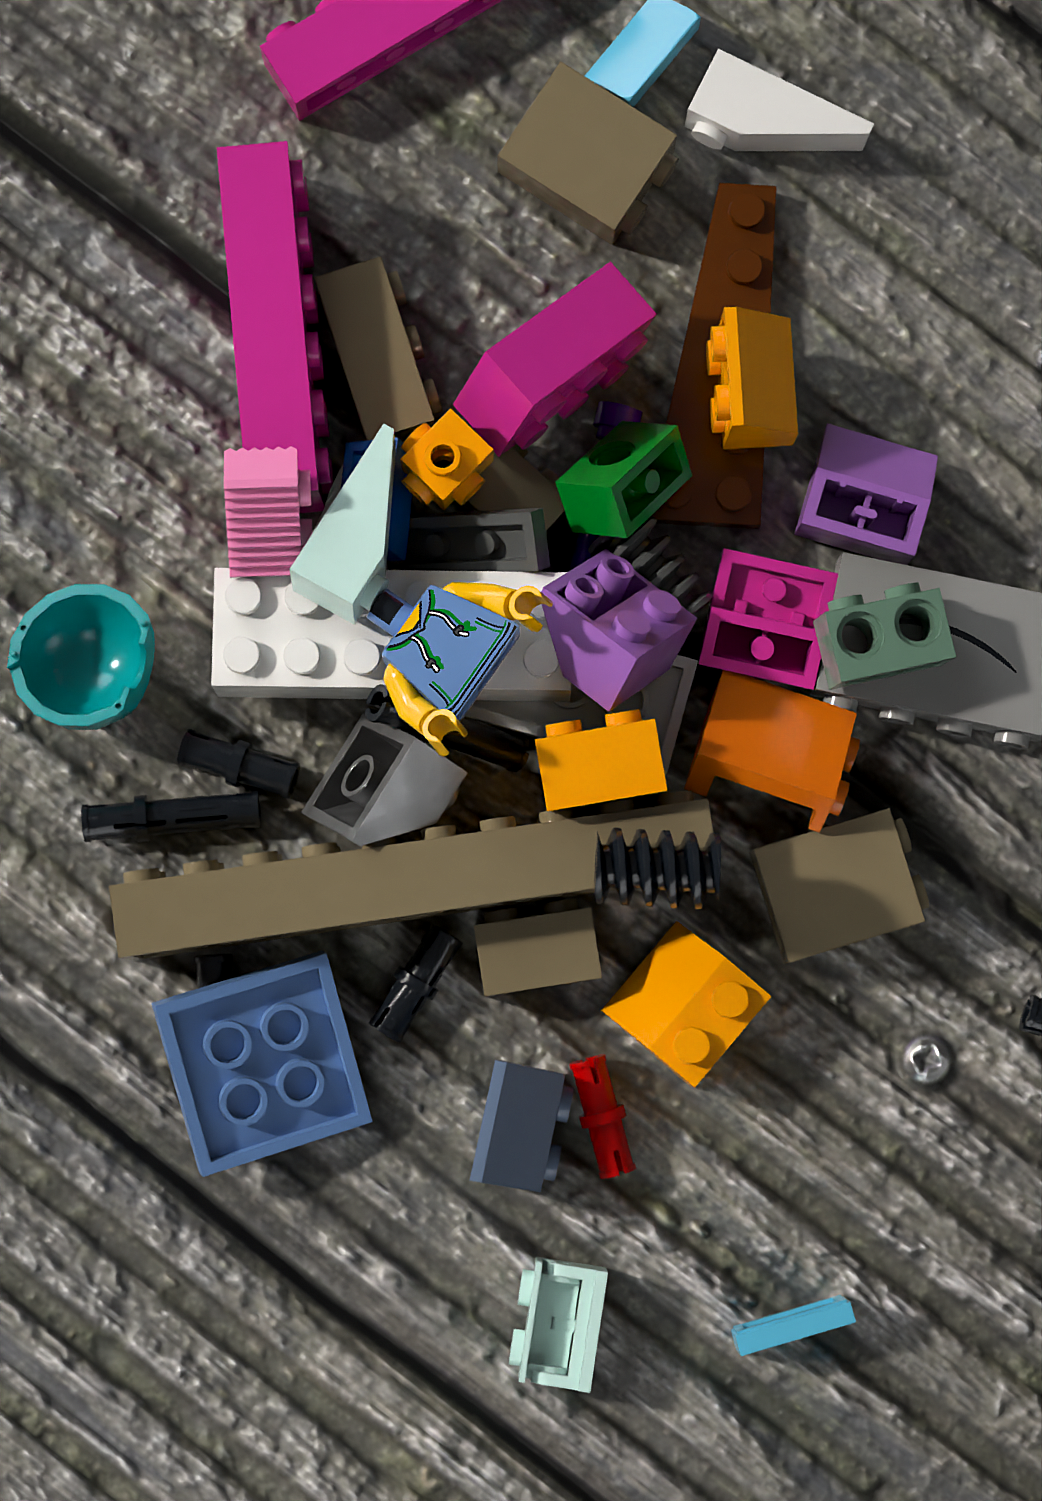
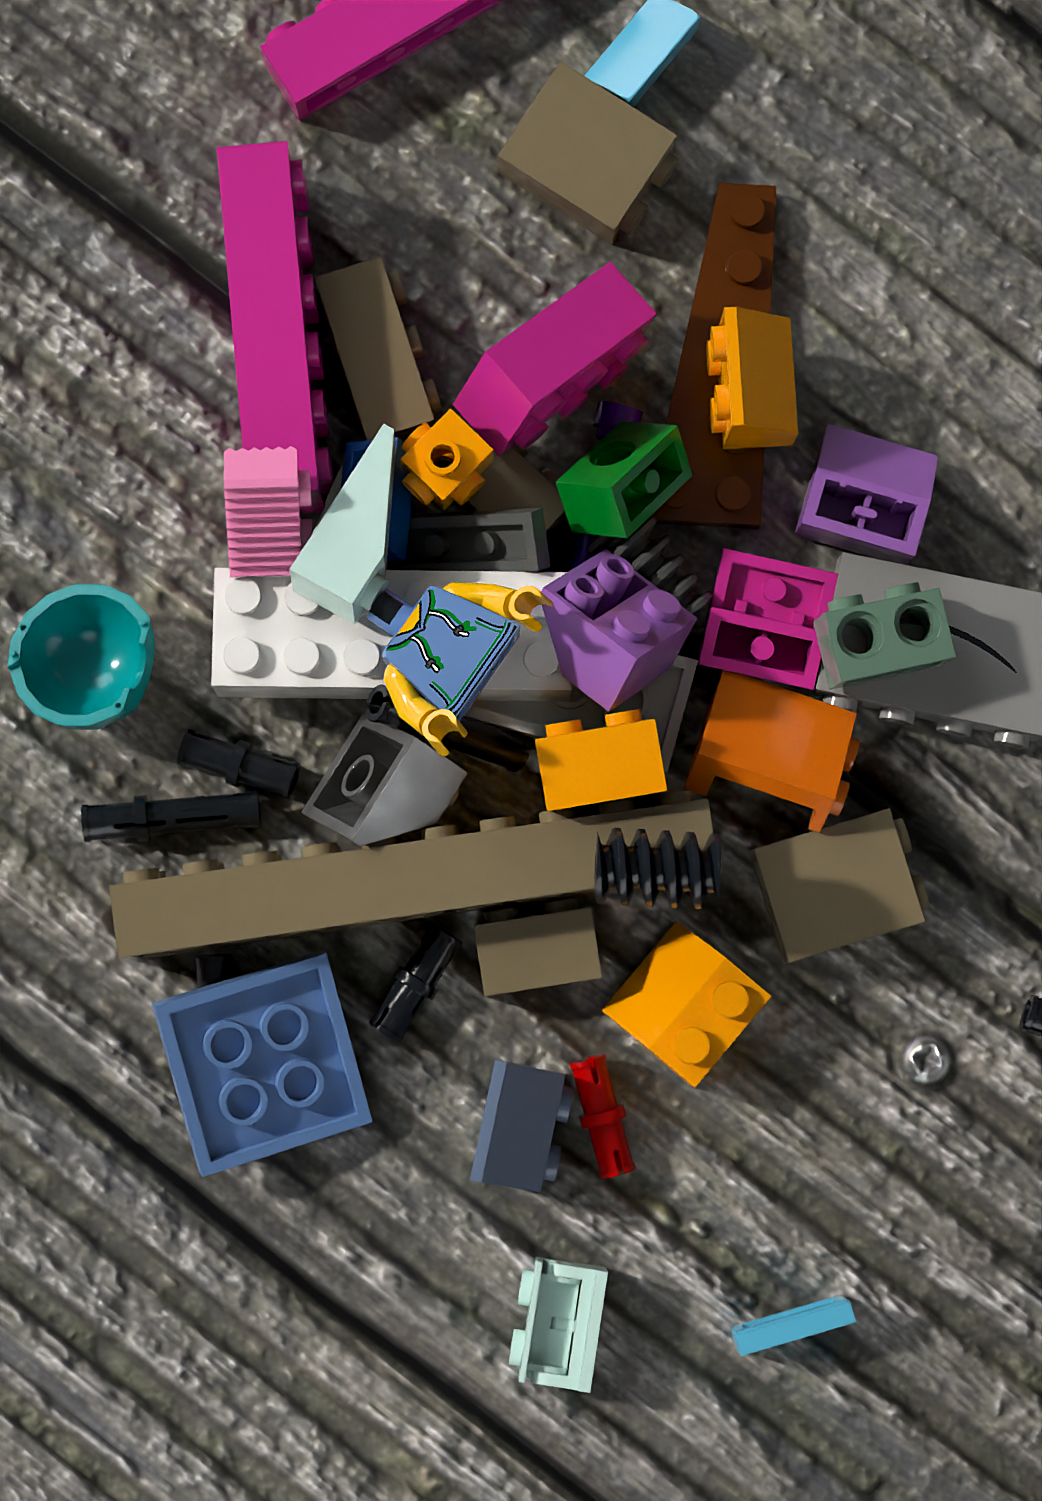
white slope [684,49,874,151] -> none

